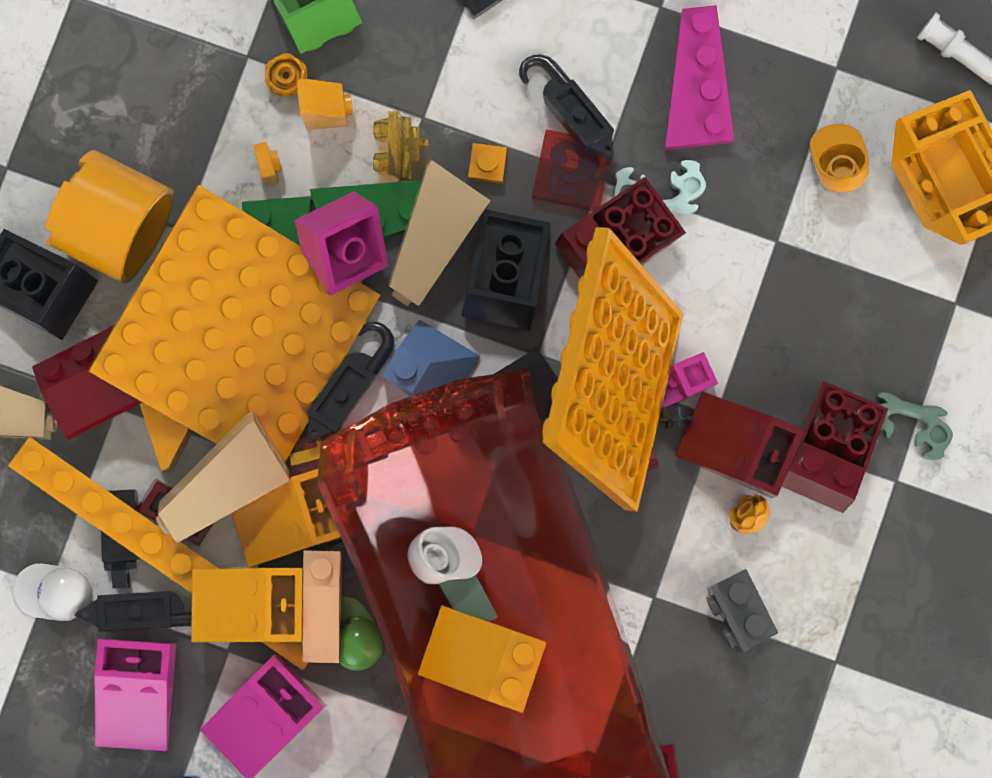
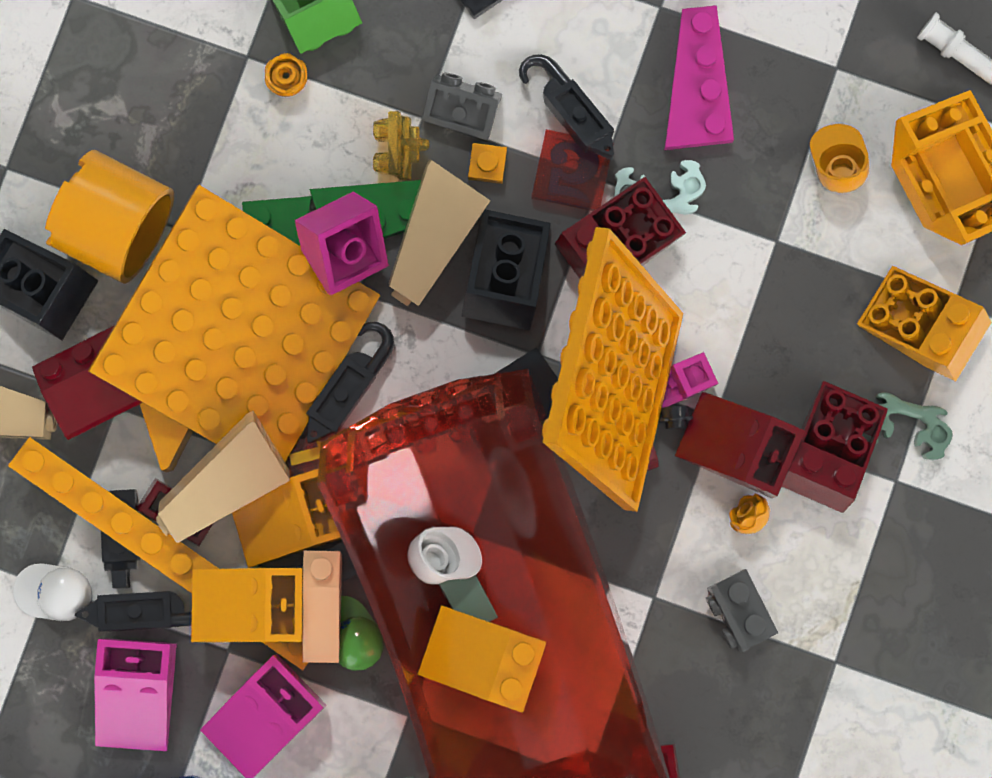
light orange plate [253,142,282,185] -> none
light orange slope [297,79,353,130] -> none
medium blue slope [381,320,479,415] -> none
none -> dark grey bracket [421,72,502,140]
none -> light orange slope [857,266,992,382]

